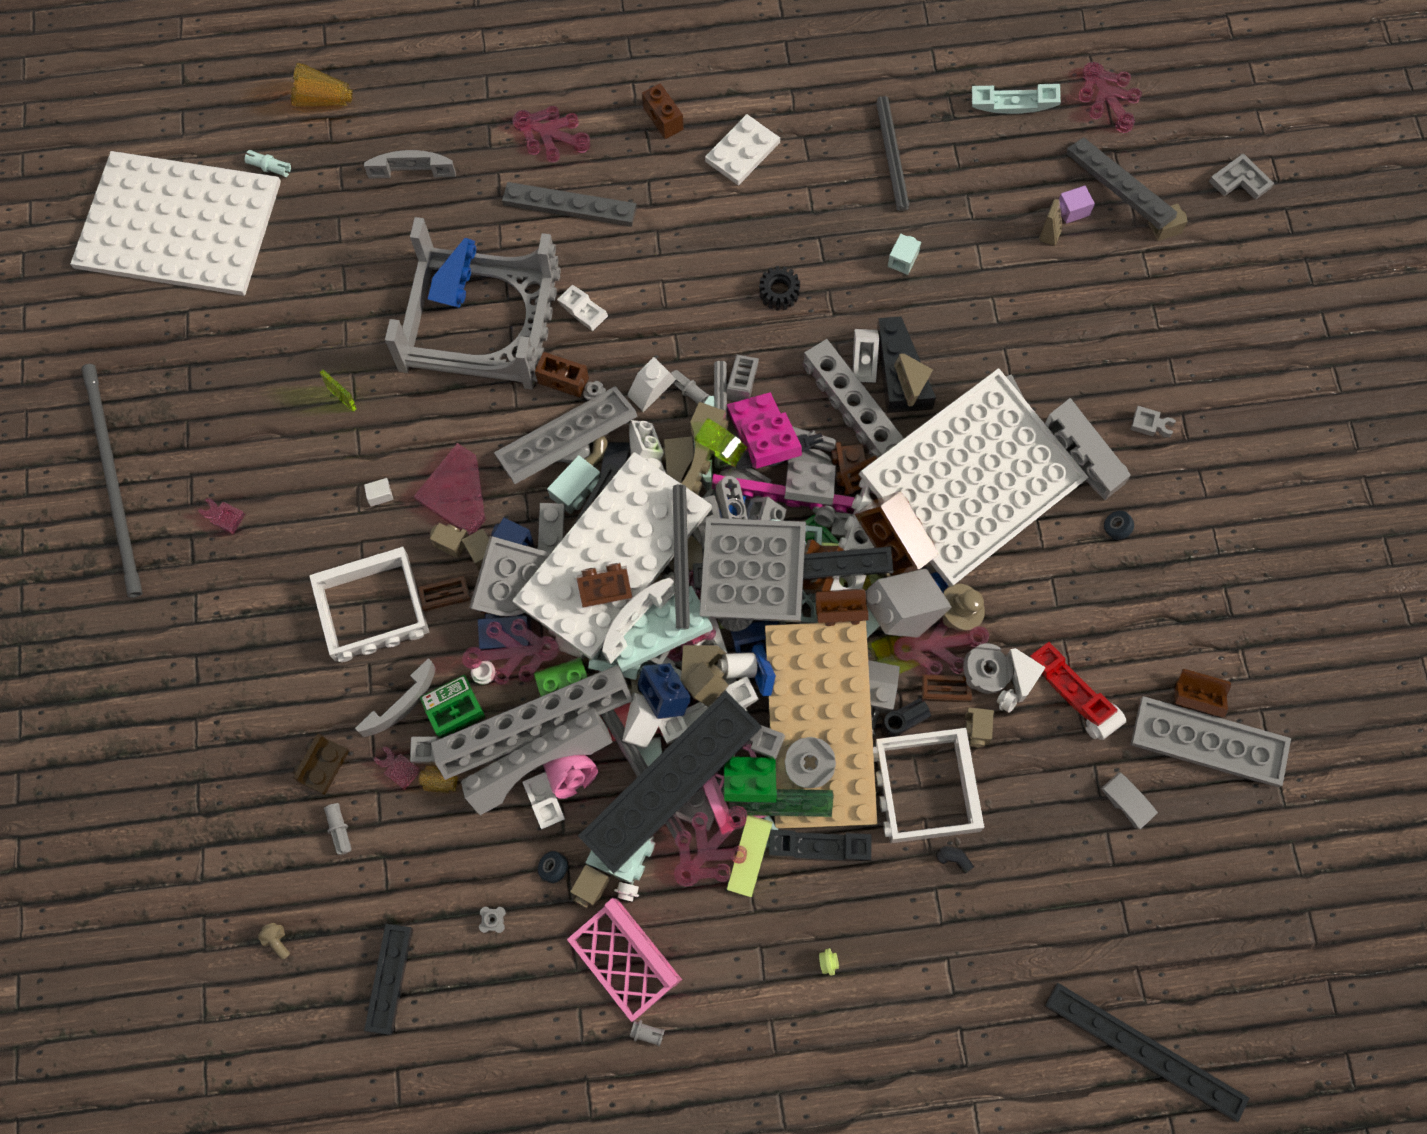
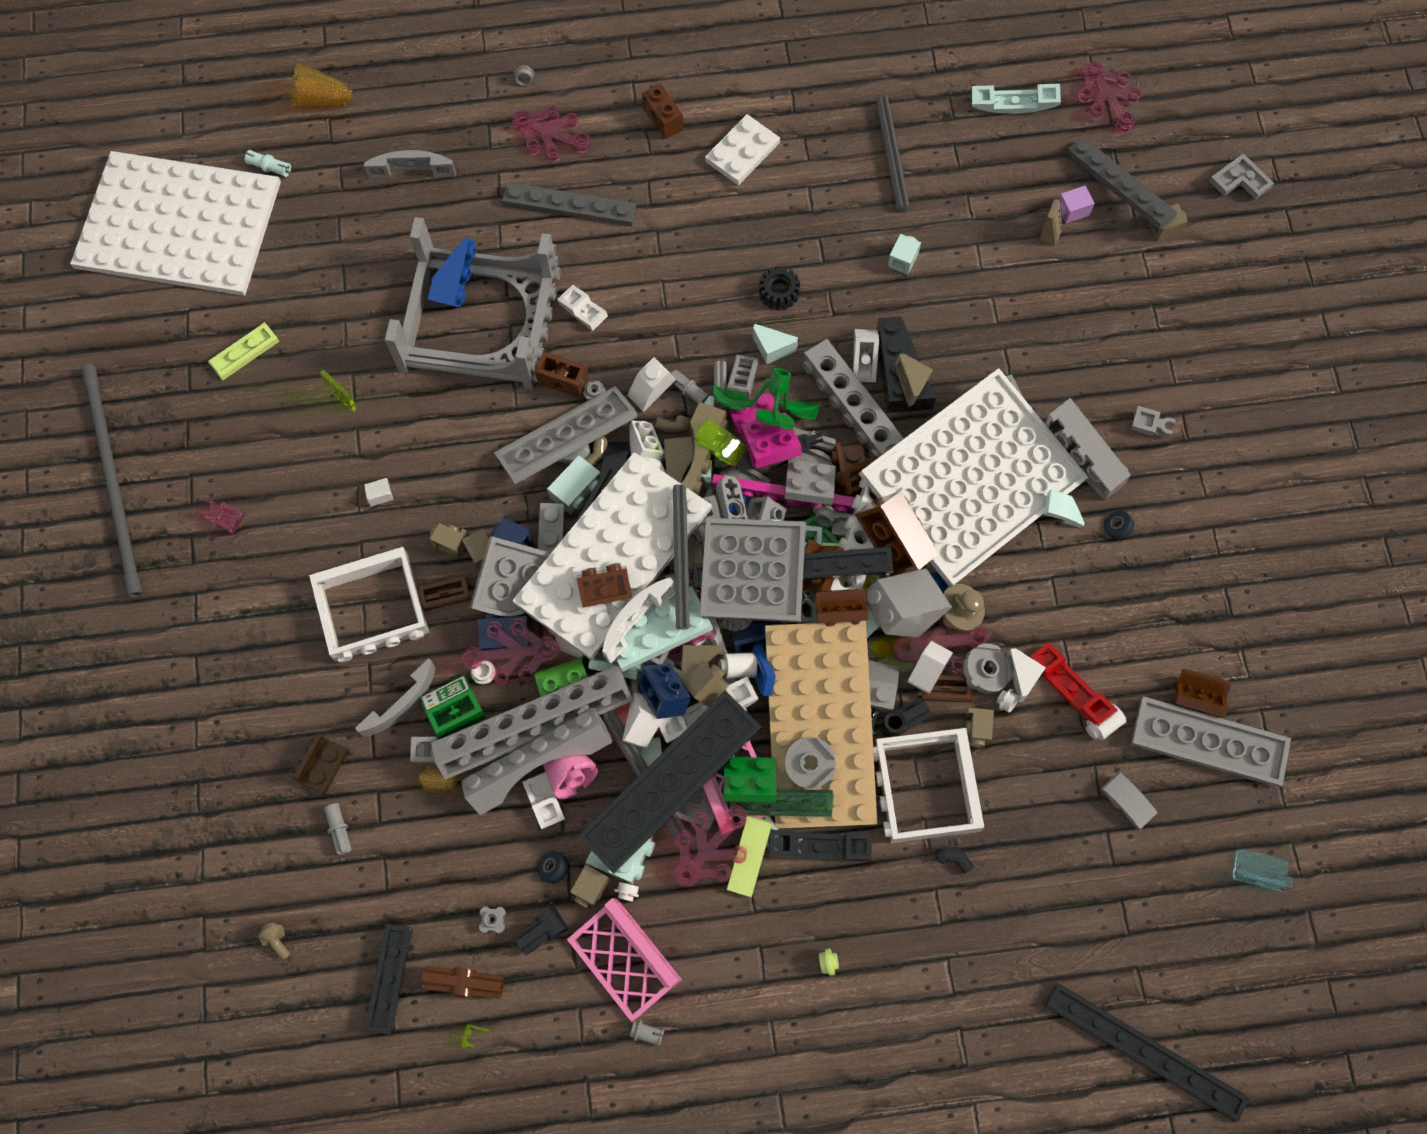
clear pink plate [374,747,421,790] -> none
clear pink plate [414,443,486,535] -> none
light grey plate [746,725,785,760] -> none
none -> yellowish green tile [208,322,280,380]
none -> reddish brown piece [422,966,504,999]
none -> clear neon green piece [460,1024,490,1048]
none -> black piece [513,906,569,956]
none -> light grey plate [514,65,535,86]
none -> dark tan arm [654,415,689,433]
none -> green plant [713,368,821,430]
none -> light aqua slope [753,324,798,364]
none -> white slope [908,641,953,694]
none -> light aqua slope [1044,490,1084,528]
none -> clear light blue panel [1232,849,1293,892]

